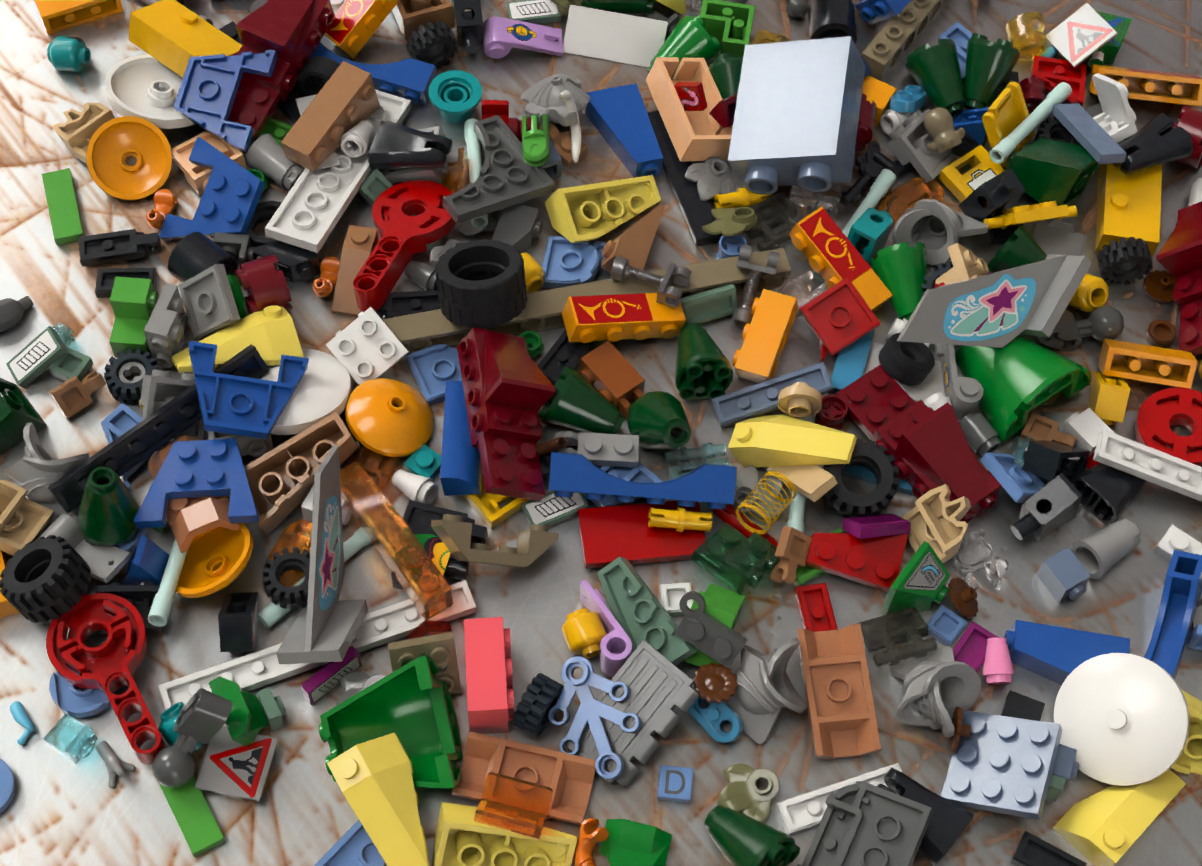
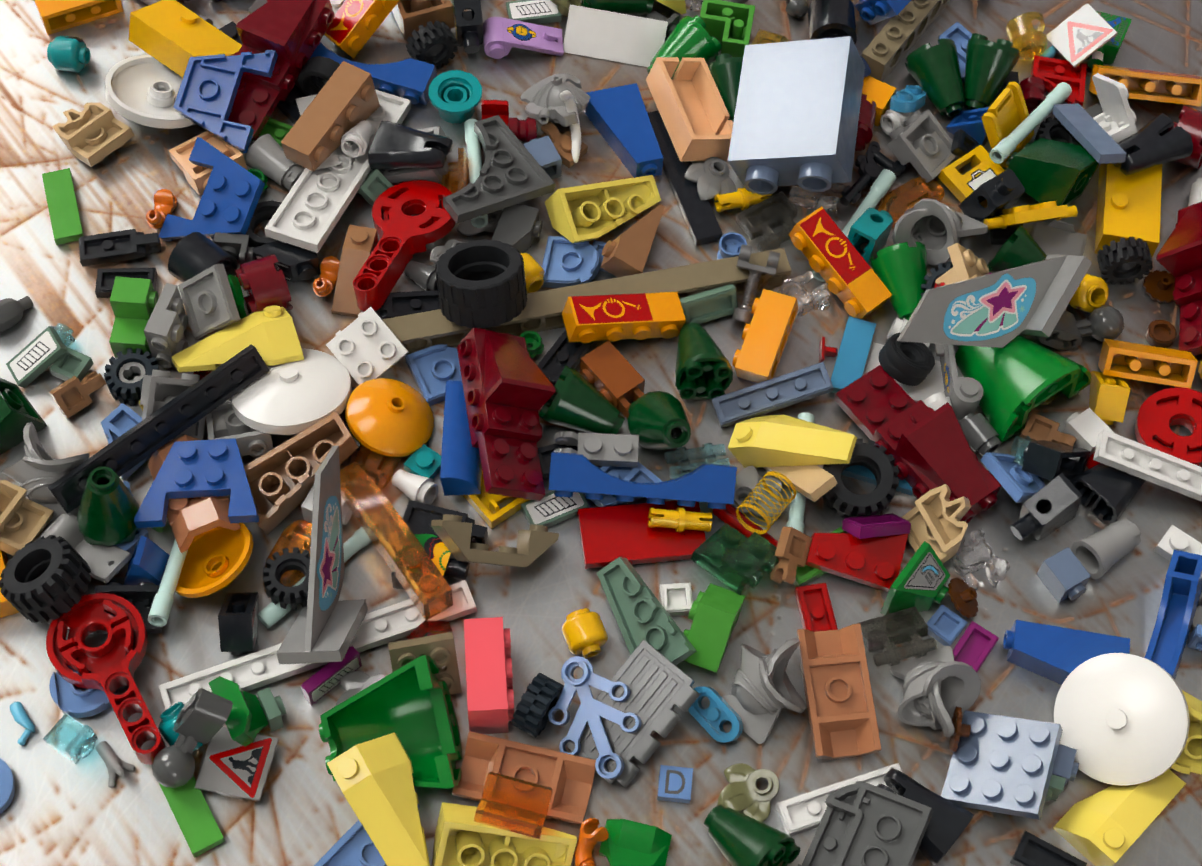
light orange dish [86,116,173,200] -> none
blue wing [189,341,309,439] -> none
bright green arm [522,114,550,167] -> none
reddish brown piece [534,437,571,456] -> none
lavender door [580,579,632,678] -> none
flat silver bar [610,256,692,308] -> none
red tile [674,82,708,111] -> none
dark grey hinge [674,591,748,669] -> none
reddish brown piece [693,662,738,704] -> none
olive plate [702,207,758,237] -> none
dark red slope [709,93,738,128] -> none
tan plate [778,382,822,418] -> none
red tile [799,277,881,357] -> none
dark red wheel [815,395,848,431] -> none
dark tan animal [924,107,965,154] -> none
bright pink cone [982,638,1015,685] -> none
black piece [1001,690,1045,721] -> none

